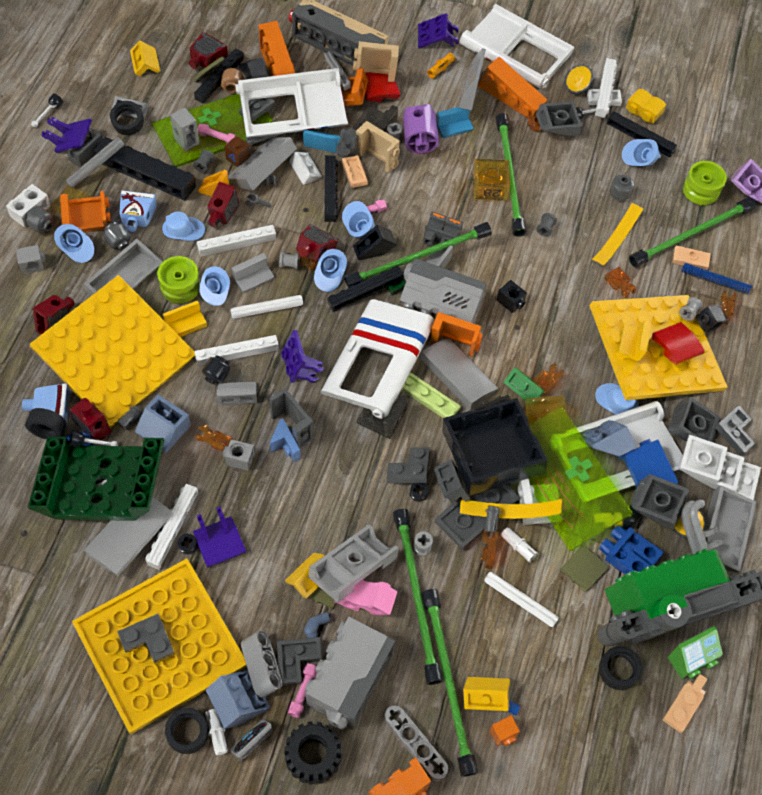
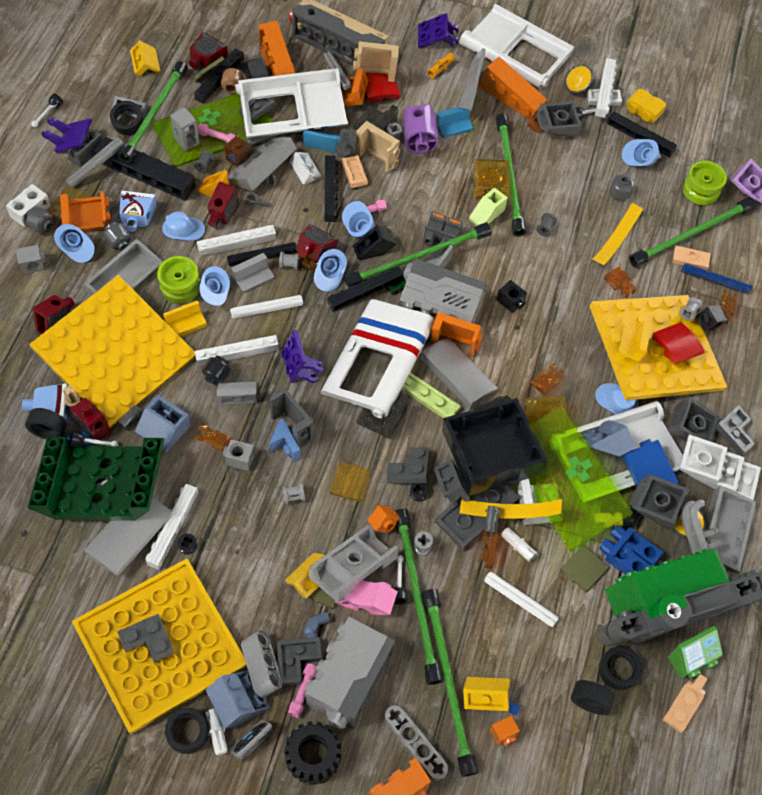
dark purple plate [193,506,246,568] -> none
green plate [503,367,545,406] -> none
none -> tan axle [63,385,80,411]
none -> bright green hose [118,61,188,163]
none -> black axle [227,242,297,266]
none -> light grey bush [282,483,305,505]
none -> clear yellow piece [330,462,371,502]
none -> orange plate [367,505,400,533]
none -> hinge [394,555,408,605]
none -> yellowish green slope [469,187,508,226]
none -> black tyre [571,680,615,715]

